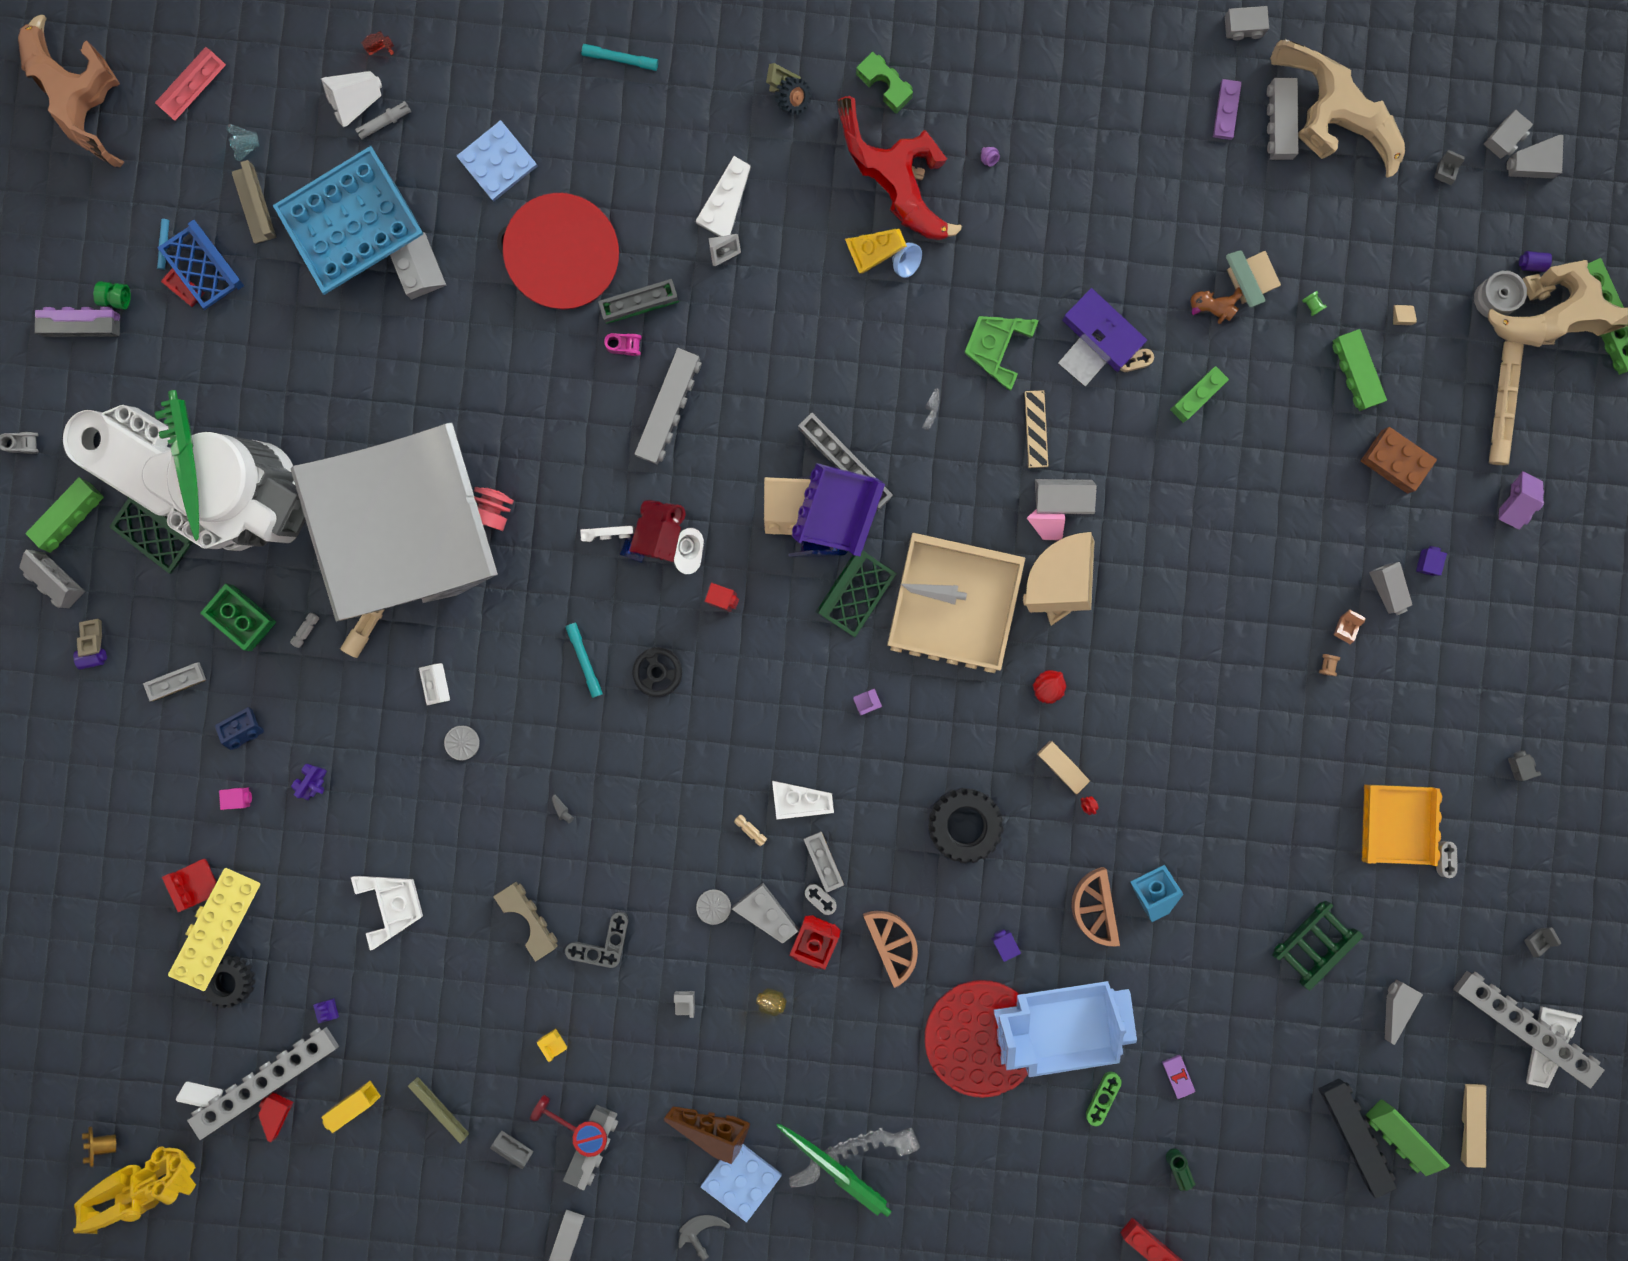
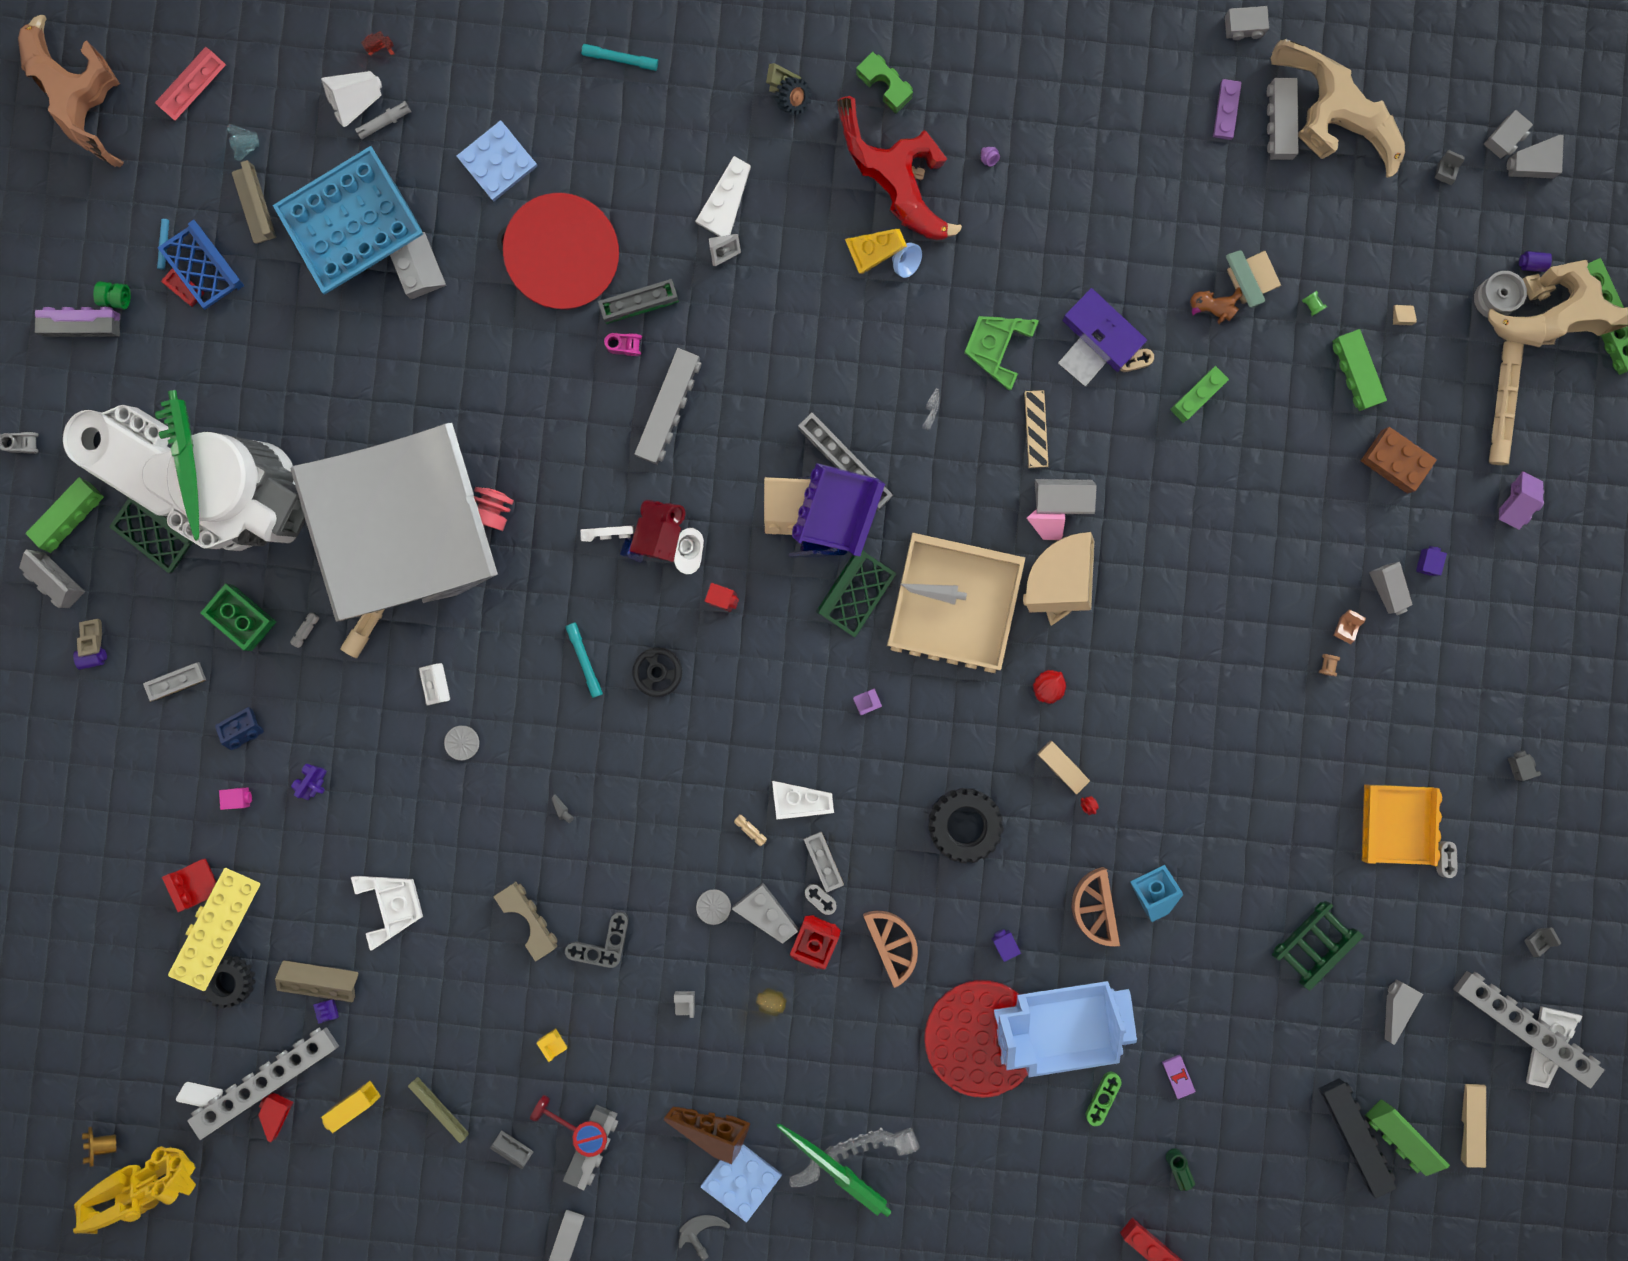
none -> dark tan panel [275,961,358,1002]

